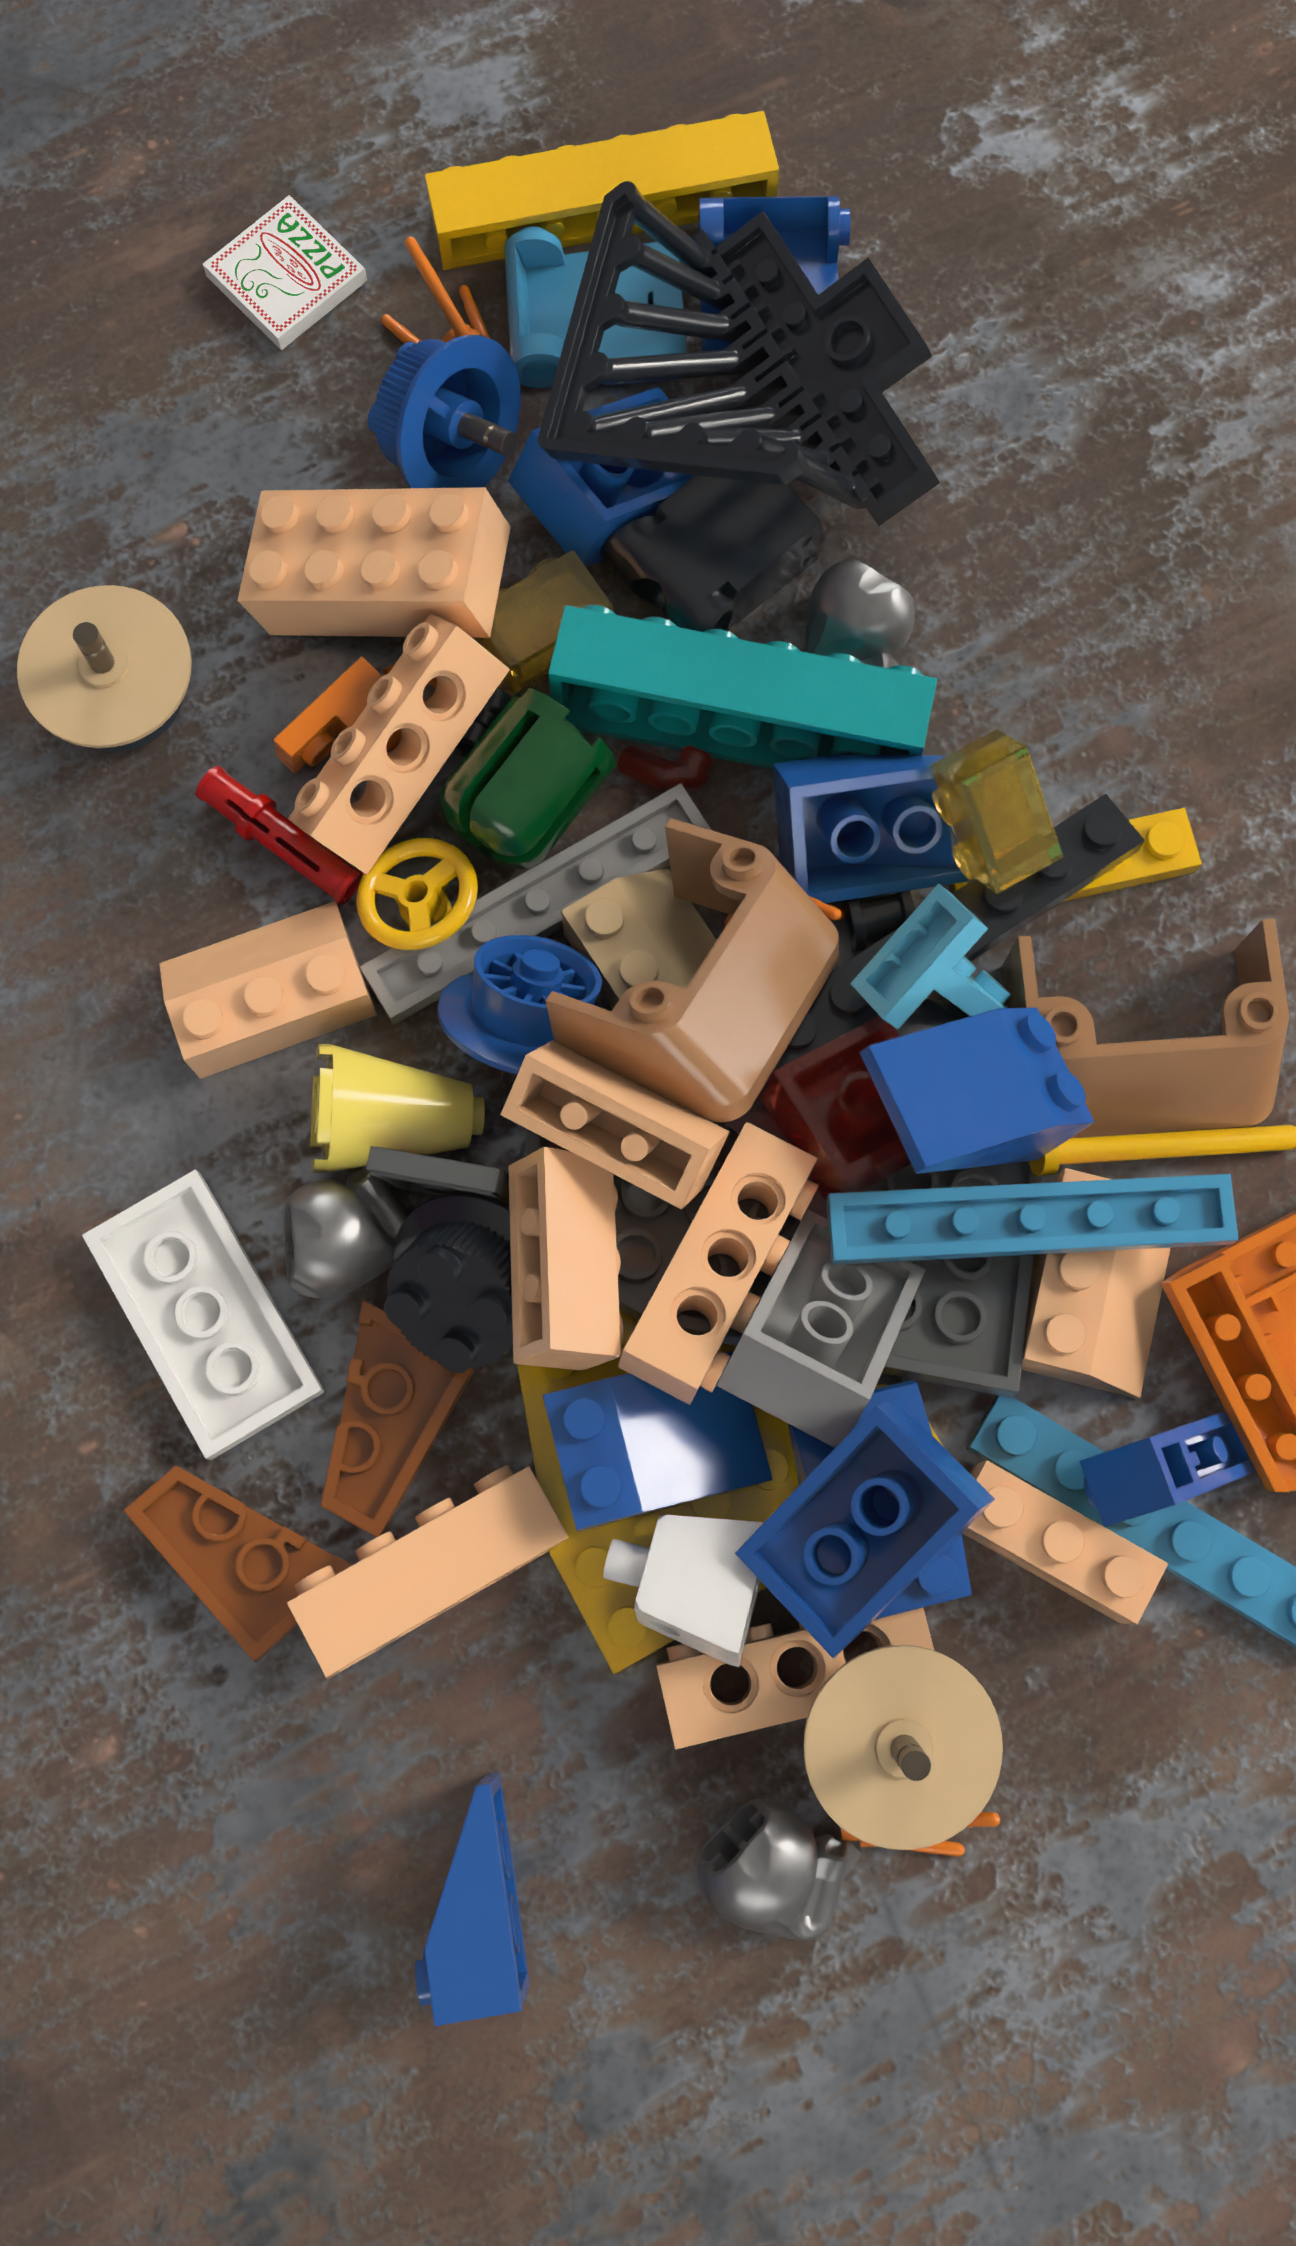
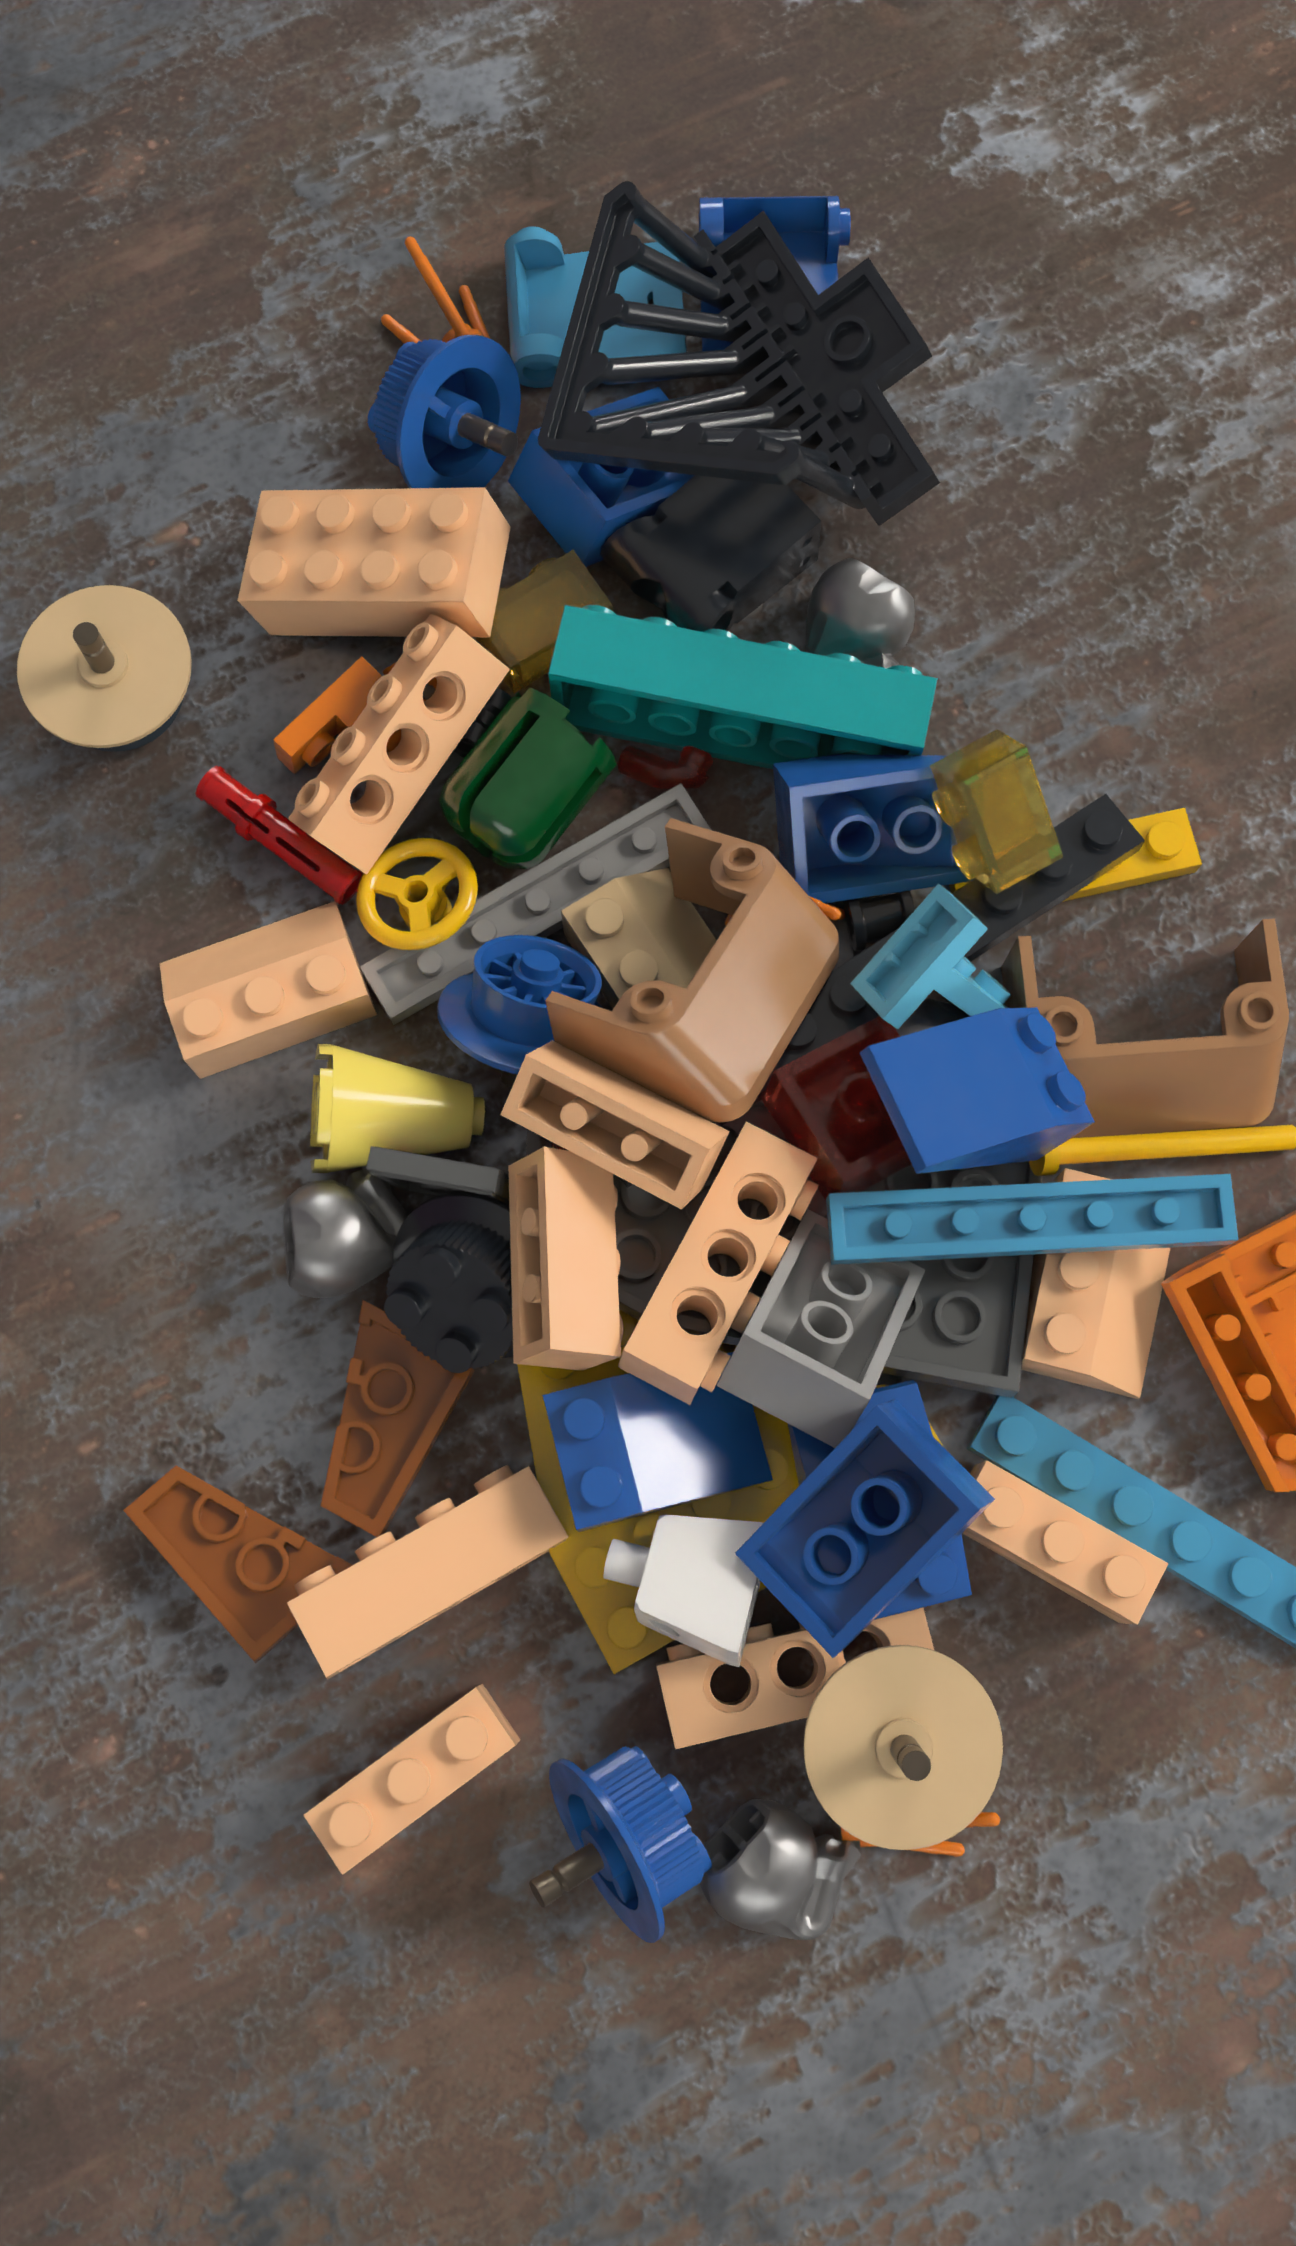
white plate [82,1169,325,1460] -> none
white tile [203,195,368,350] -> none
blue slope [415,1771,530,2026] -> none
yellow brick [425,111,779,270] -> none
blue slope [1079,1411,1256,1527] -> none
none -> light nougat brick [303,1684,521,1875]
none -> blue piece [529,1746,712,1943]

